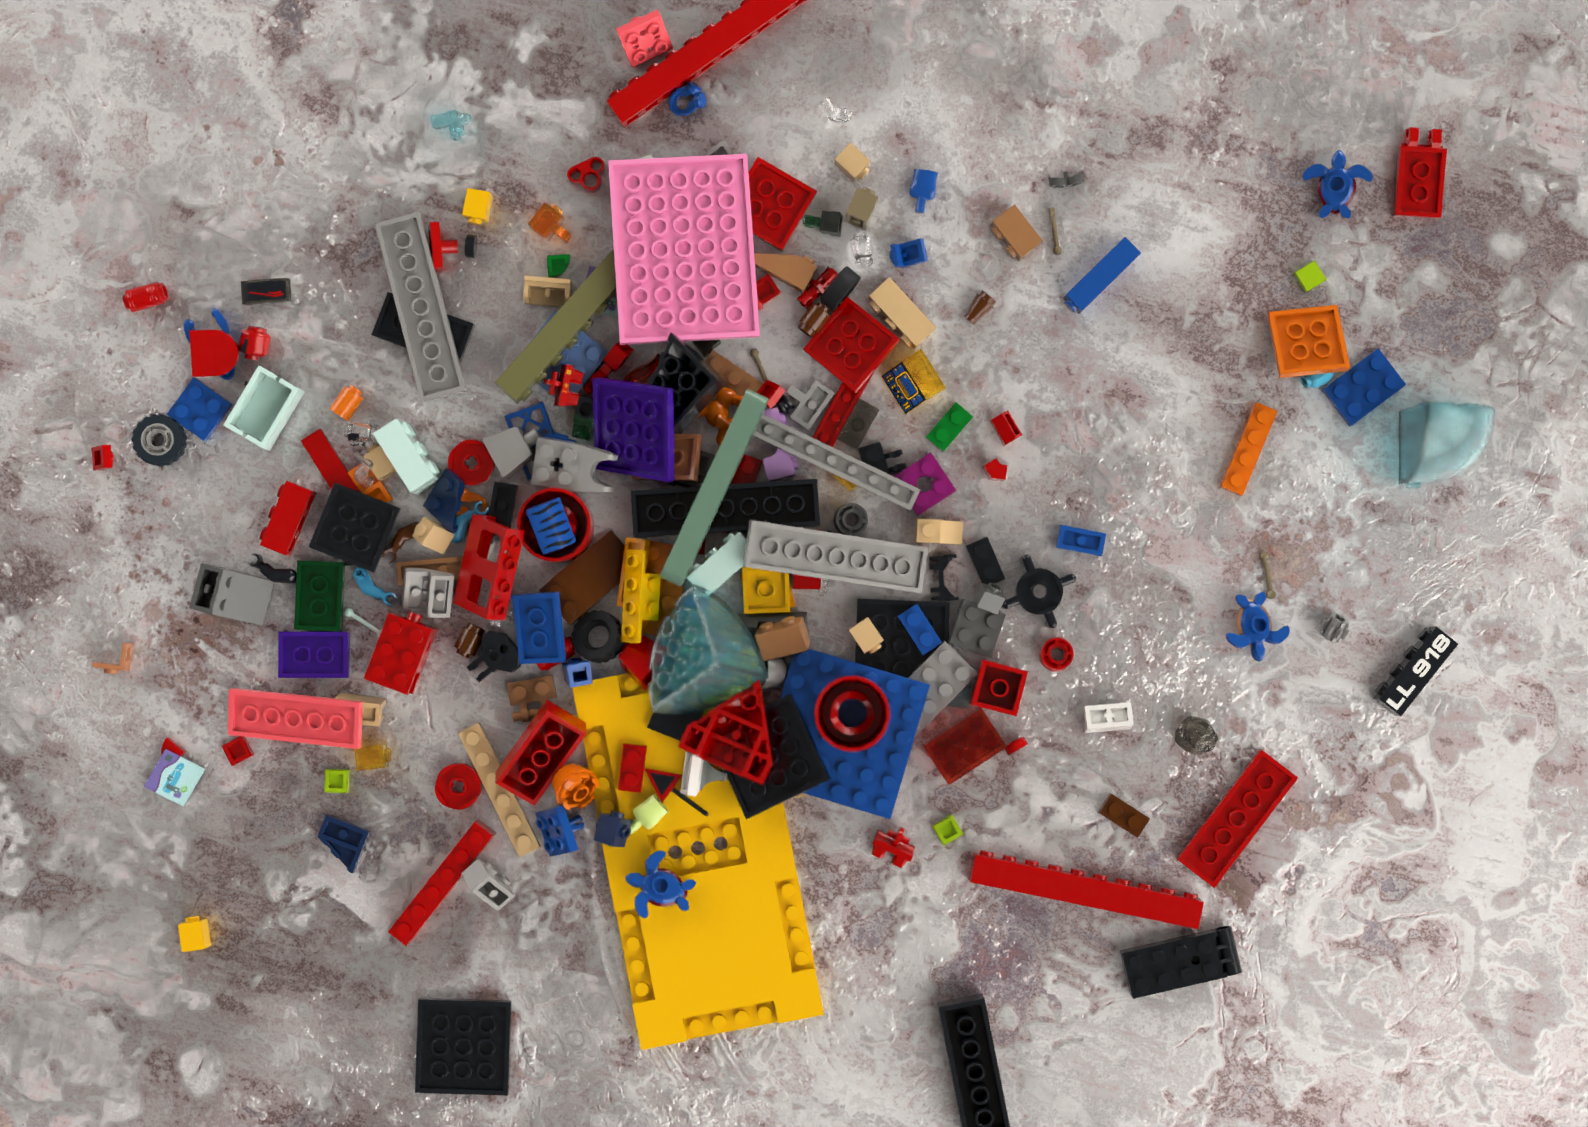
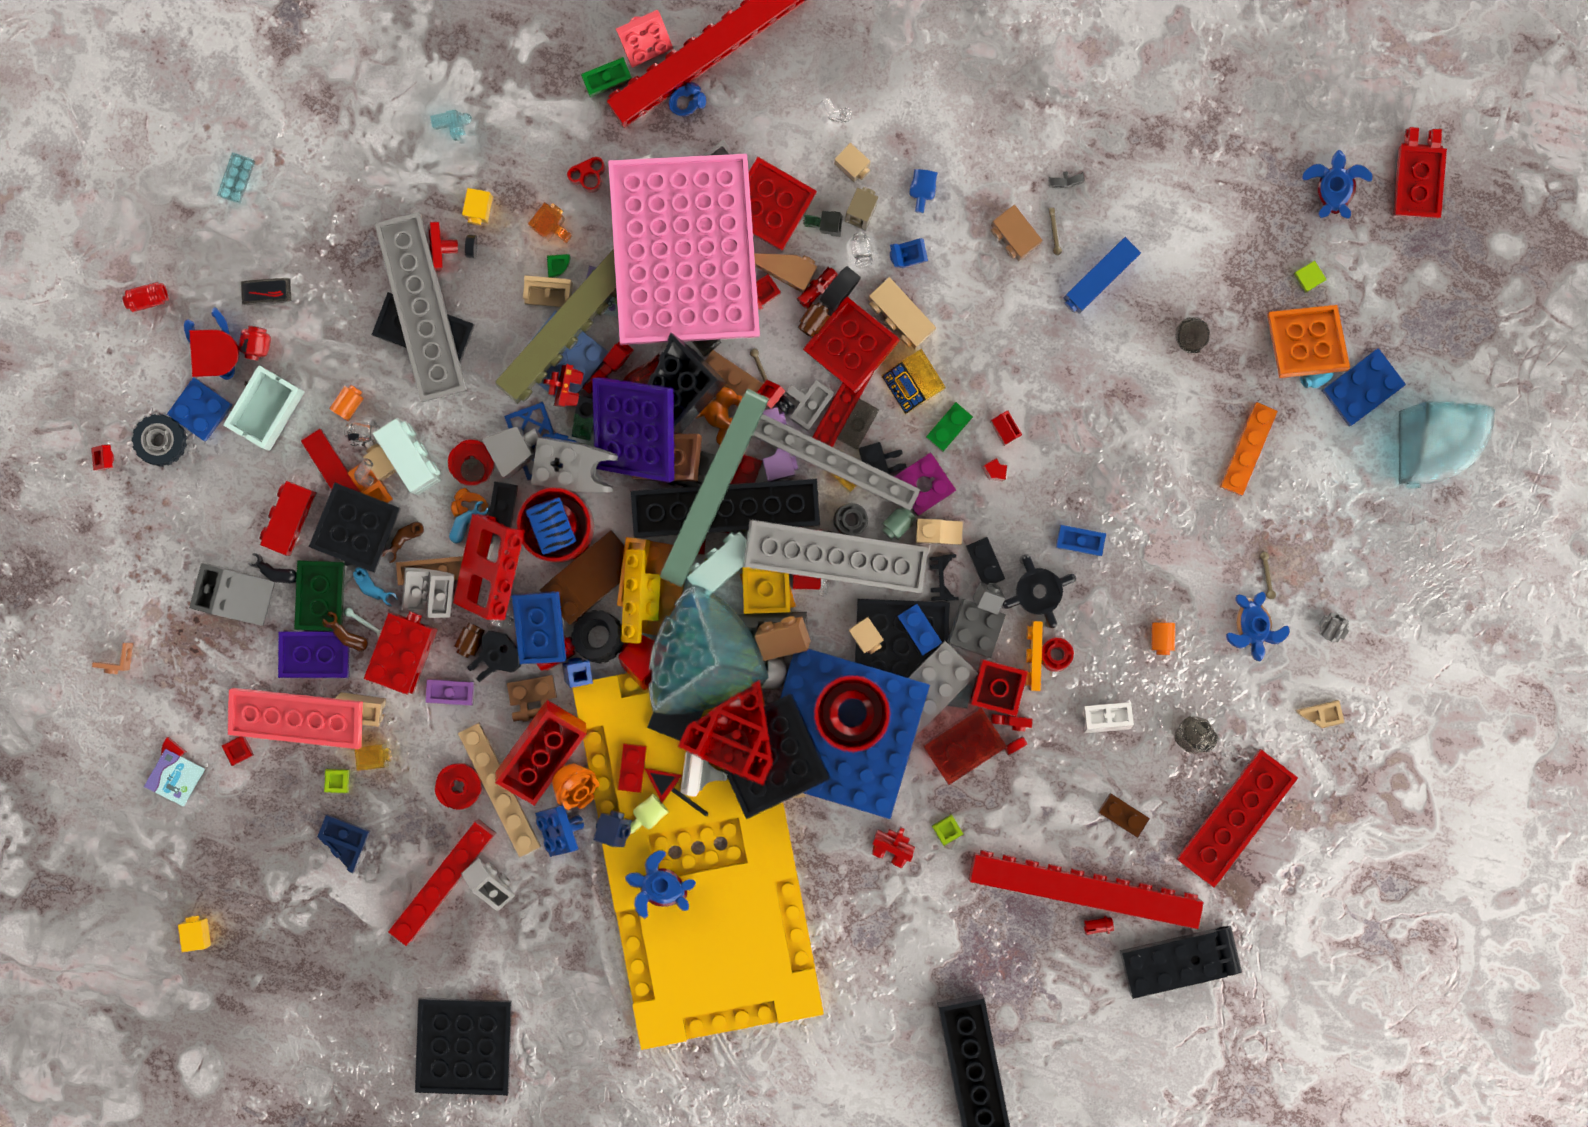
tan brick [412,516,455,554] -> none
dark blue wing [423,469,465,533] -> none
reddish brown cone [964,290,996,325] -> none
black brick [1373,626,1458,716] -> none
none -> clear light blue tile [217,152,256,204]
none -> reddish brown arm [322,612,368,652]
none -> medium lavender plate [425,679,474,705]
none -> clear smoke tile [461,459,485,482]
none -> green plate [581,57,632,97]
none -> sand green brick [882,507,916,540]
none -> red plate [991,714,1033,732]
none -> light orange plate [1025,621,1043,691]
none -> red pin [1083,915,1114,935]
none -> orange brick [1151,622,1175,655]
none -> clear smoke hair [1175,317,1210,353]
none -> tan tile [1296,700,1345,728]

